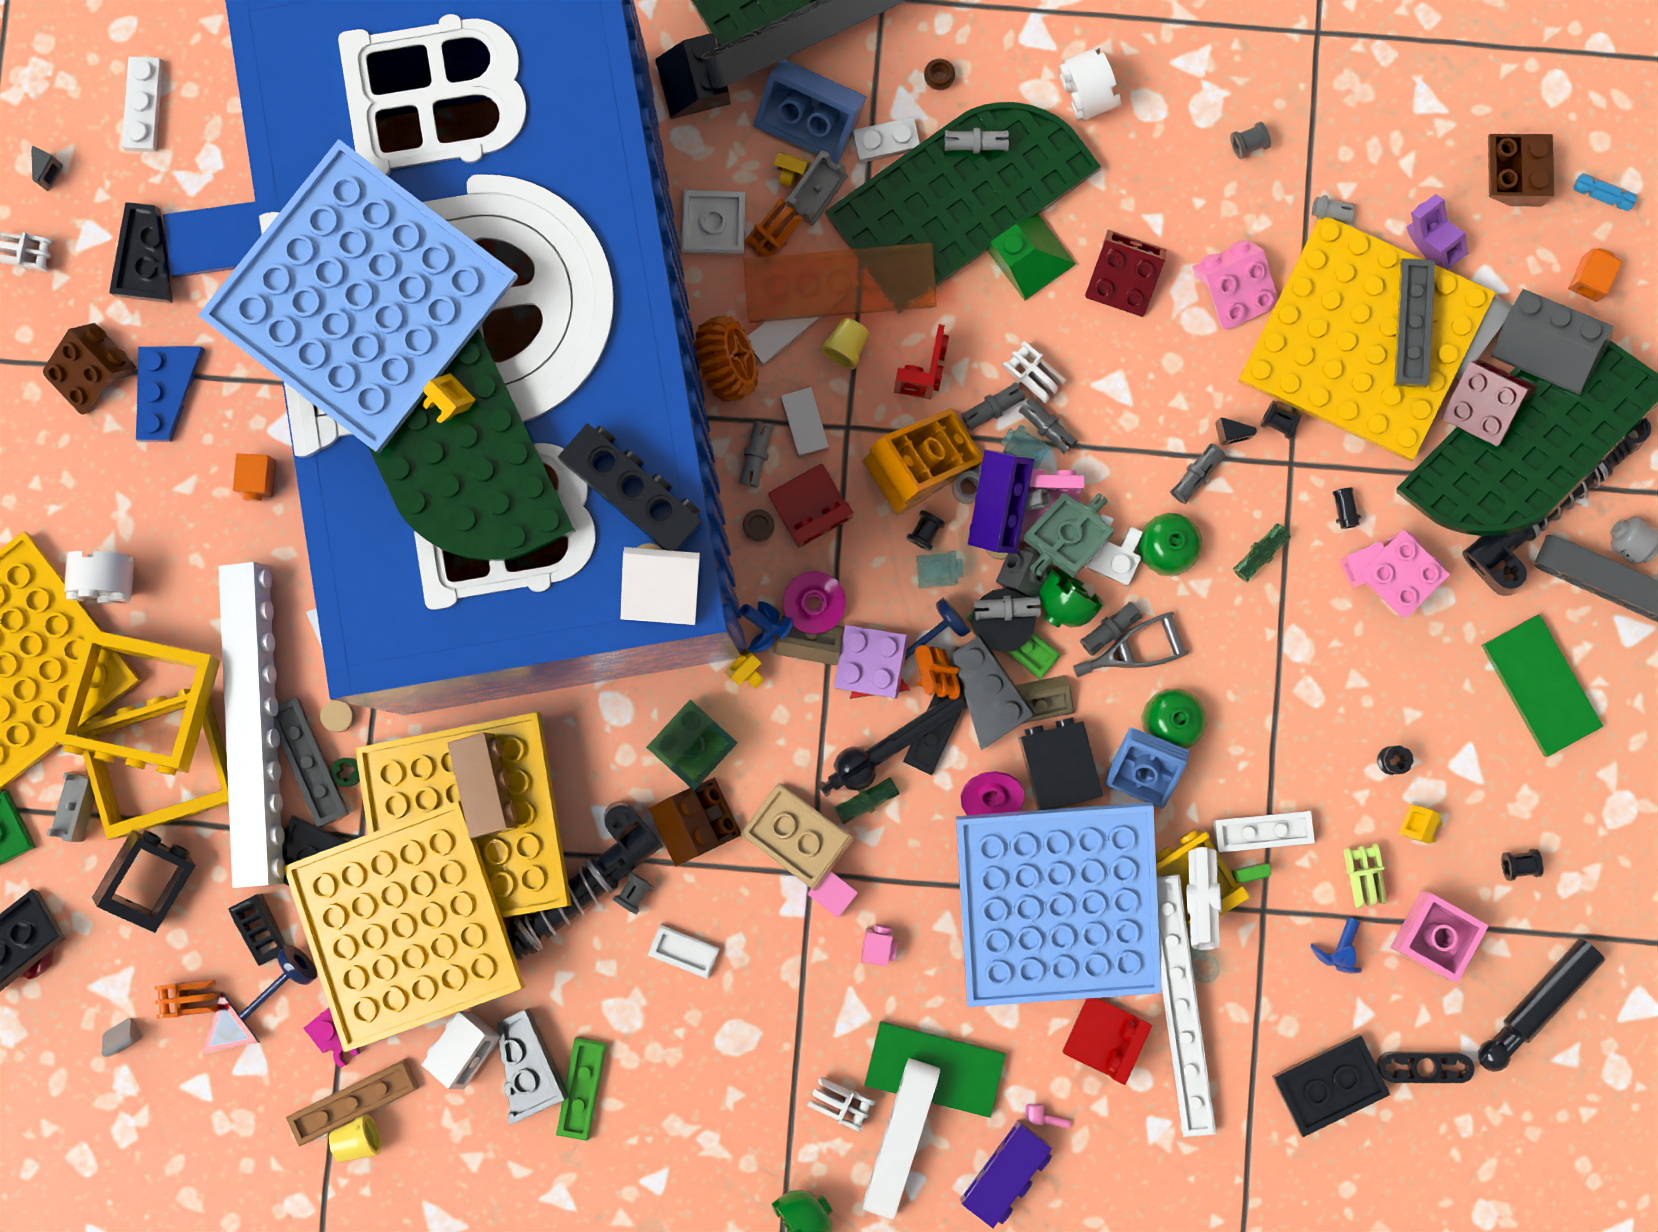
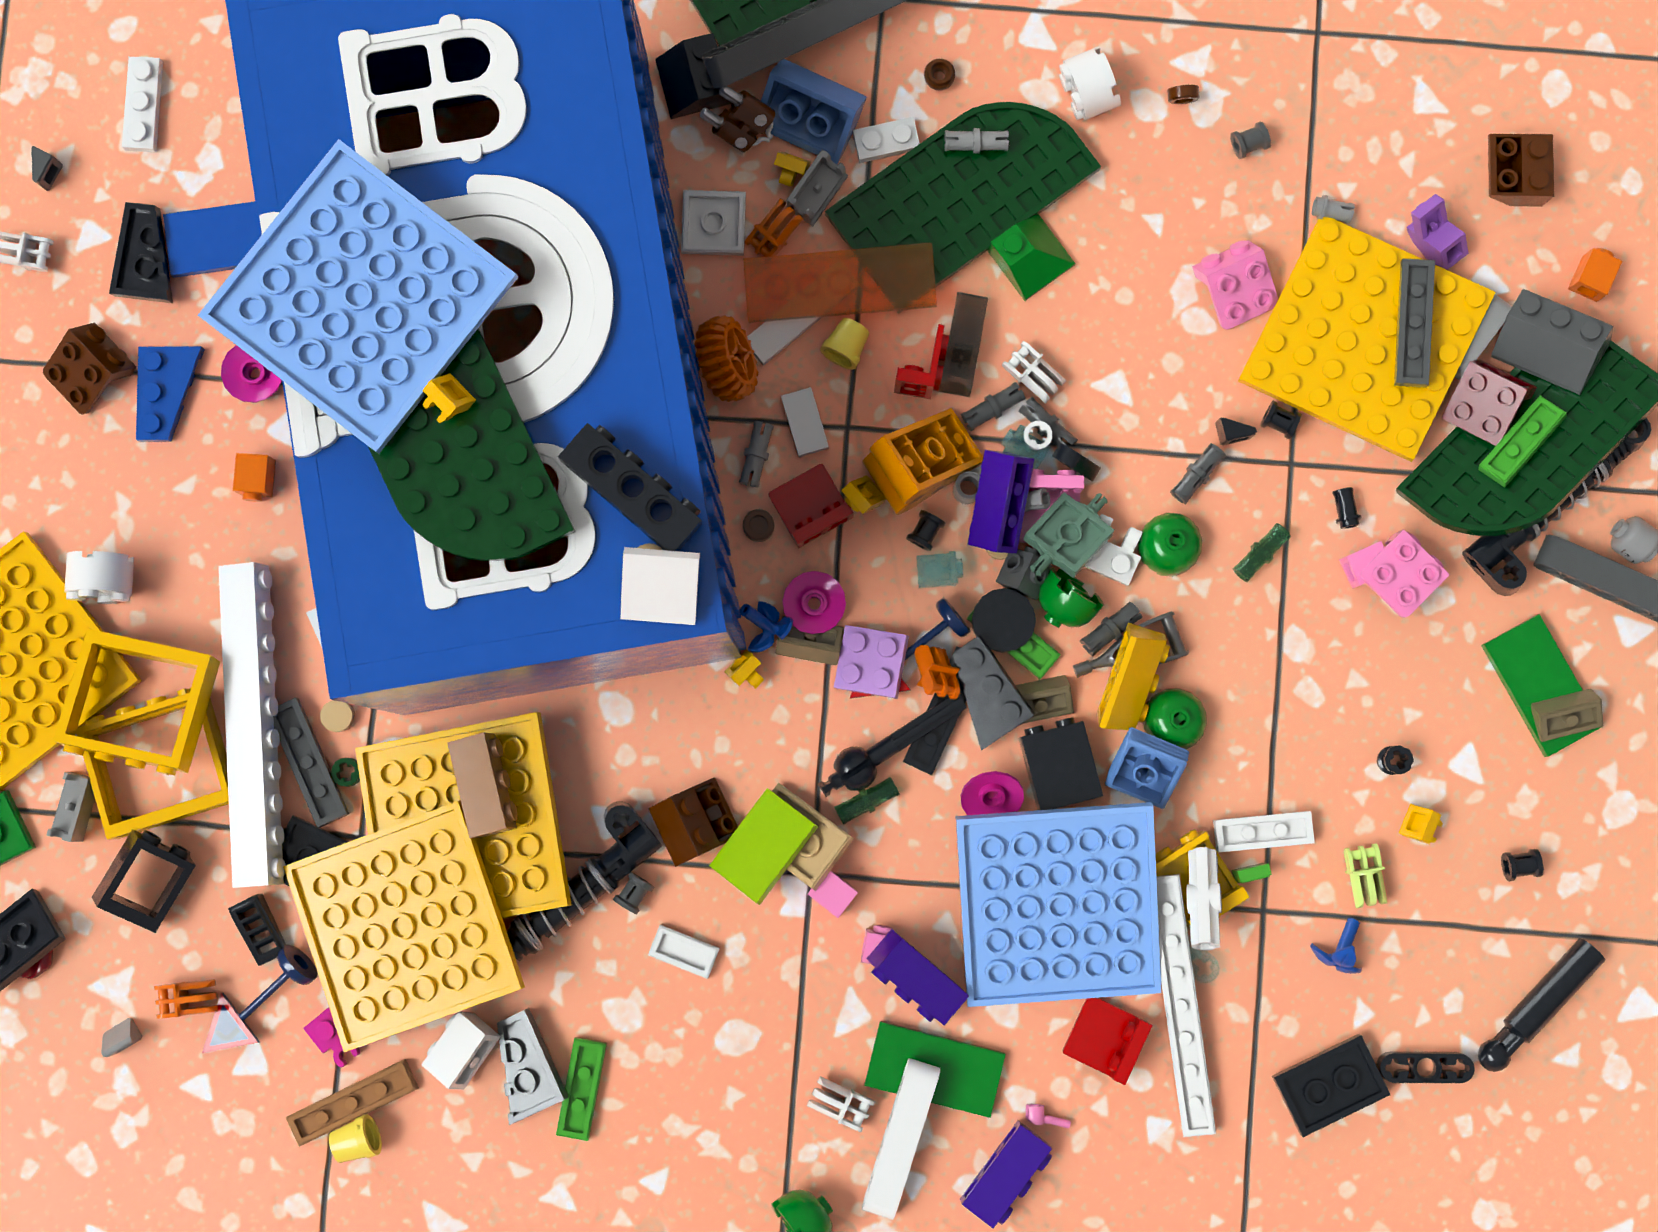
clear green slope [646,698,738,791] -> none
light grey pin [974,595,1041,621] -> none
dark red bracket [1085,230,1167,317] -> none
bright pink brick [1390,891,1488,983] -> none
dark azure axle [1574,173,1637,211] -> none
none -> dark pink dish [221,345,282,403]
none -> reddish brown piece [700,86,775,152]
none -> lime tile [709,788,818,905]
none -> yellow plate [841,475,887,514]
none -> dark purple brick [866,929,969,1026]
none -> clear smoke slope [939,292,988,397]
none -> white bush [1024,421,1052,451]
none -> black beam [1052,443,1101,482]
none -> yellow slope [1097,622,1170,730]
none -> reddish brown tile [1167,85,1200,104]
none -> bright green tile [1478,395,1567,488]
none -> dark tan slope [1531,689,1603,742]

